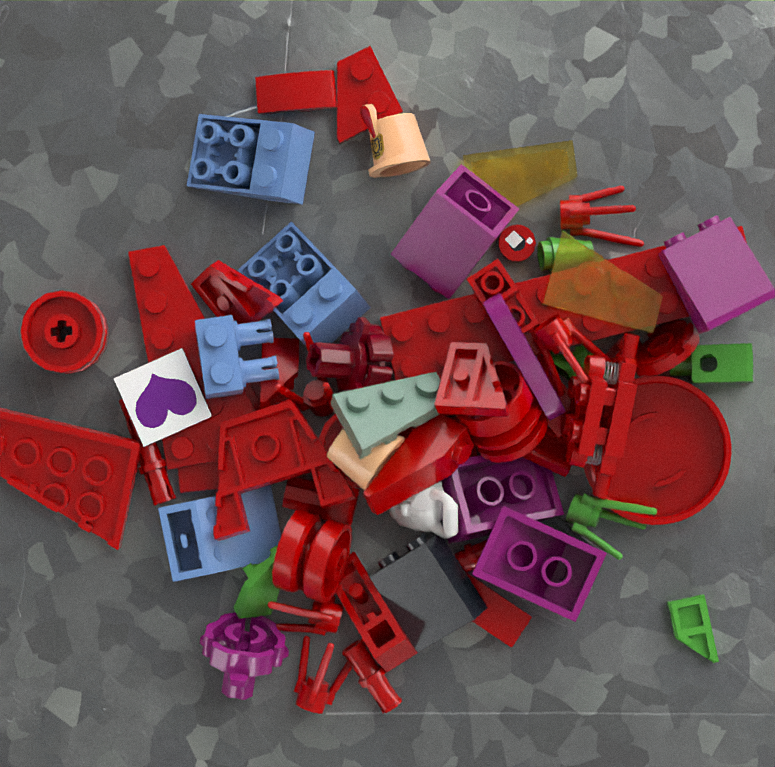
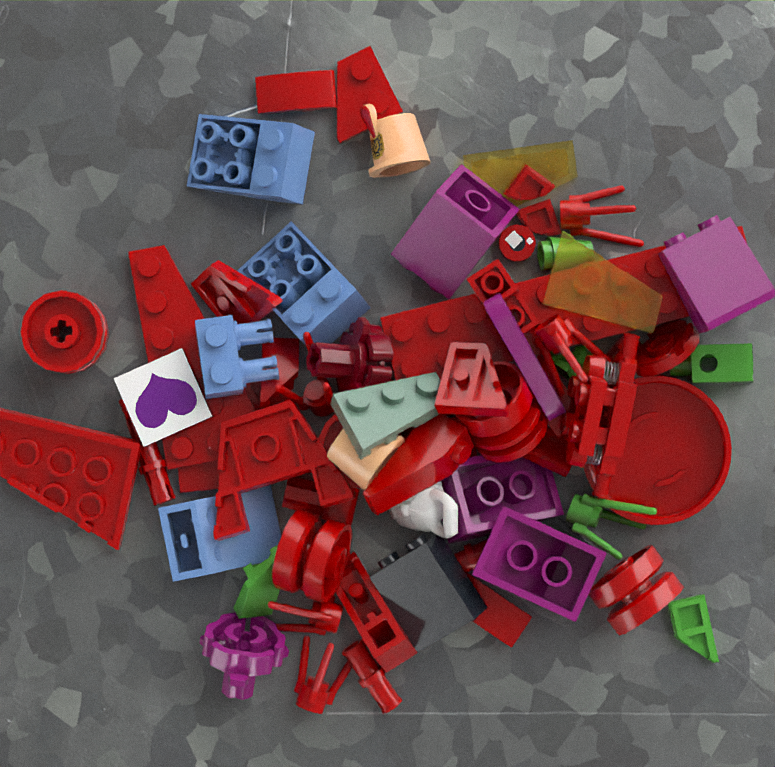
none -> red tile [503,163,555,200]
none -> red tile [516,199,562,236]
none -> red wheel [588,544,684,636]

